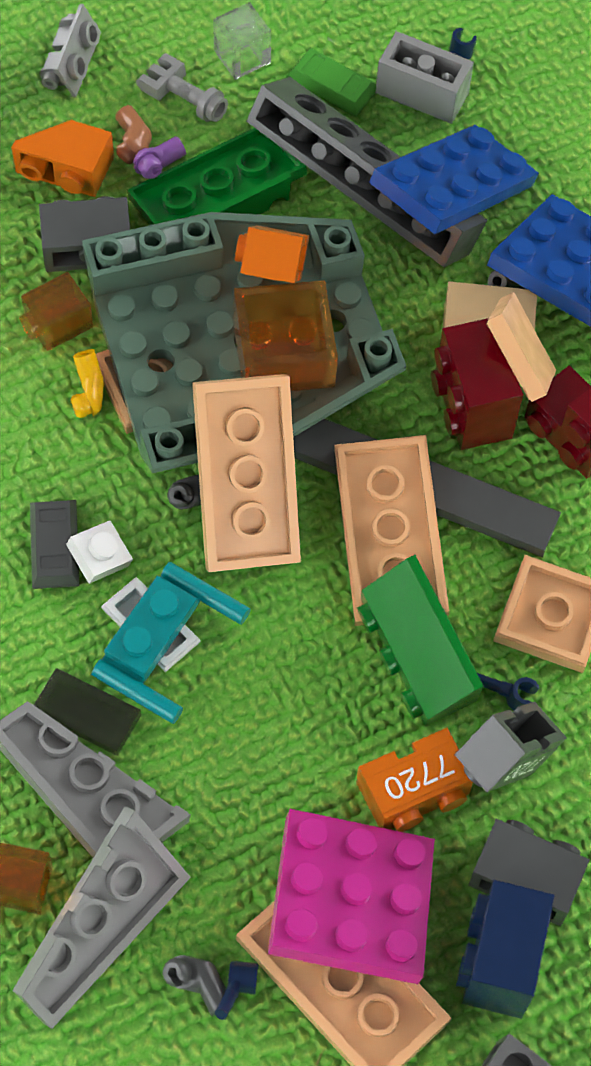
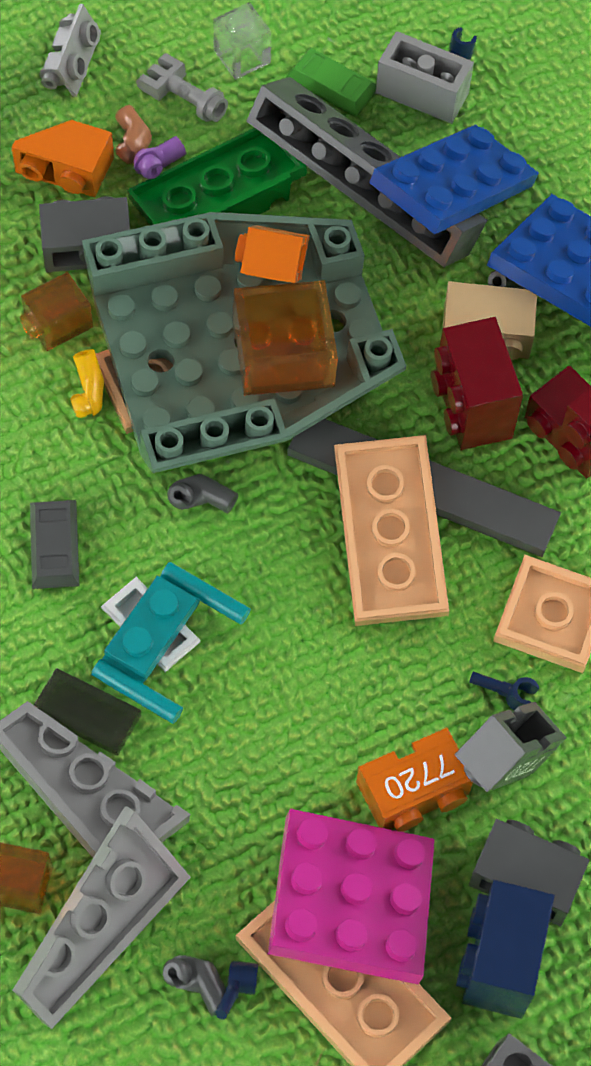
white plate [66,520,133,584] -> none
light nougat plate [192,374,301,572] -> none
green slope [357,555,484,726] -> none
light nougat tile [487,292,556,402] -> none

